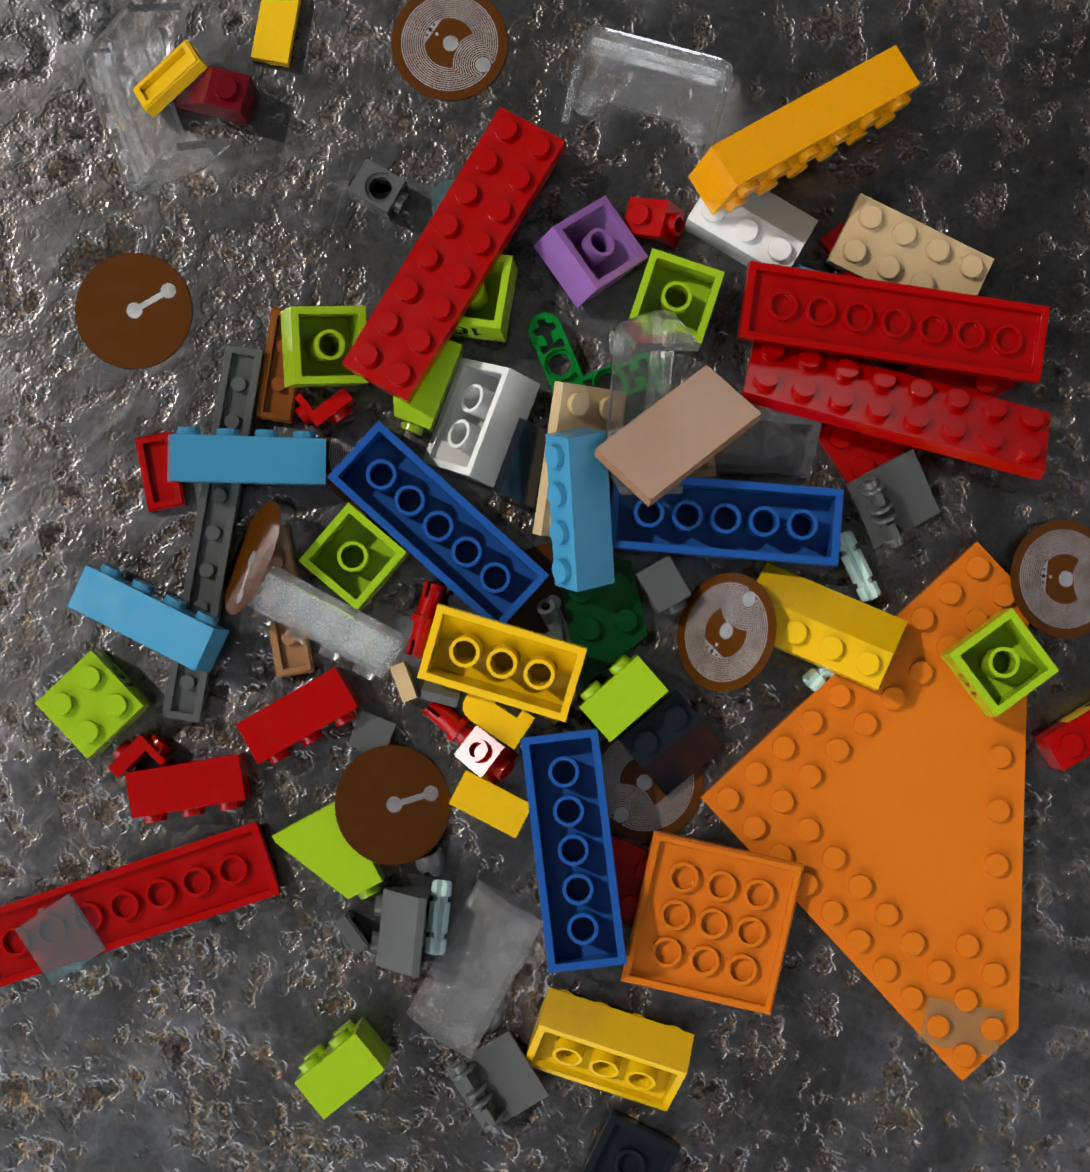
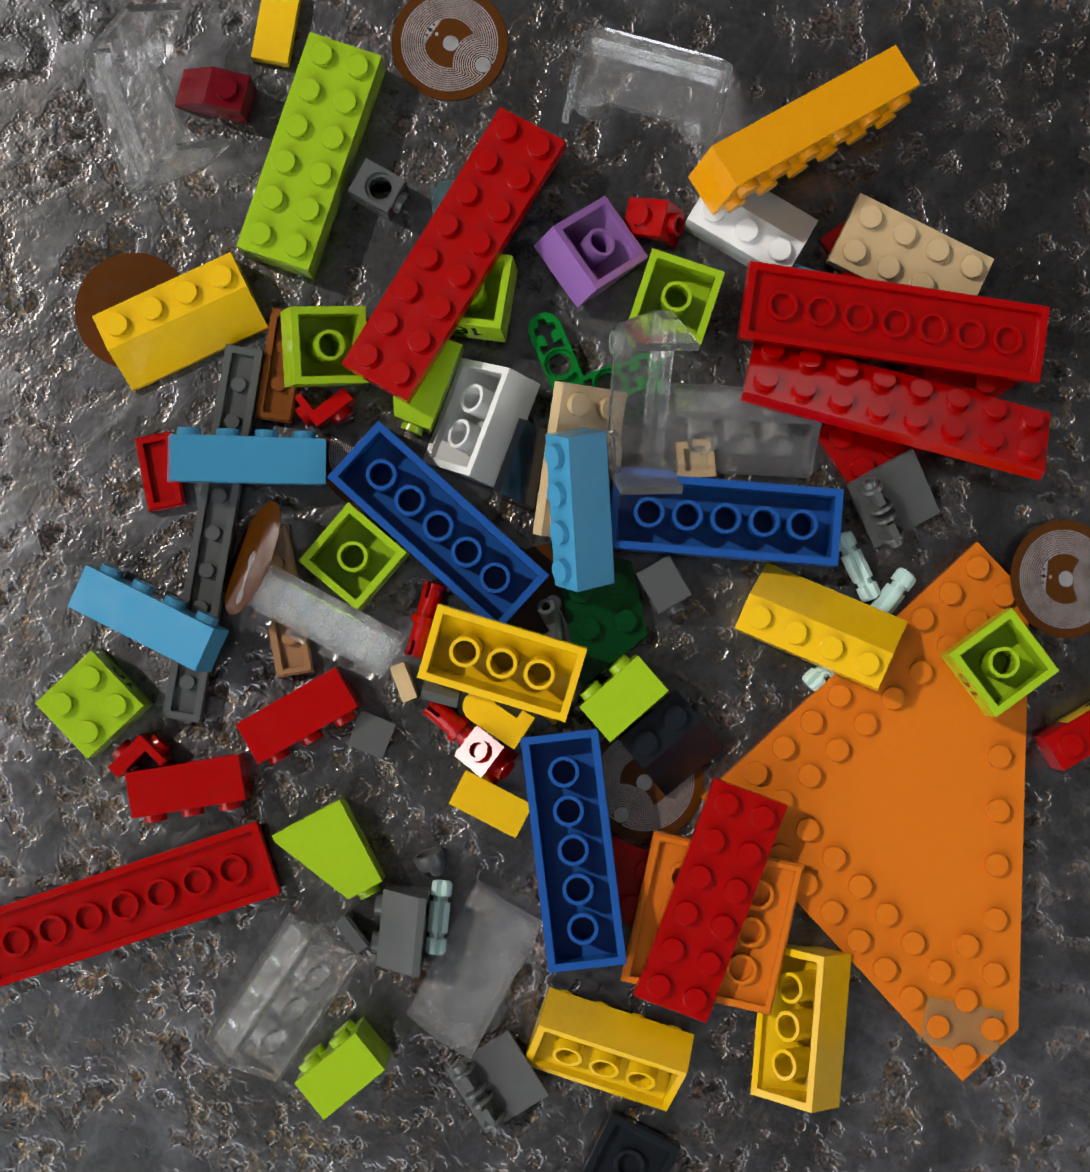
clear light blue piece [15,893,106,985] -> none
yellow tile [132,39,208,118] -> none
reddish brown piece [335,745,450,865] -> none
medium nougat tile [594,365,762,507] -> none
reddish brown piece [677,573,777,692] -> none
none -> yellow slope [92,252,269,391]
none -> clear slope [204,912,363,1083]
none -> lime brick [236,32,386,280]
none -> red plate [633,777,788,1023]
none -> yellow slope [750,944,852,1113]
none -> light aqua axle [870,567,916,614]

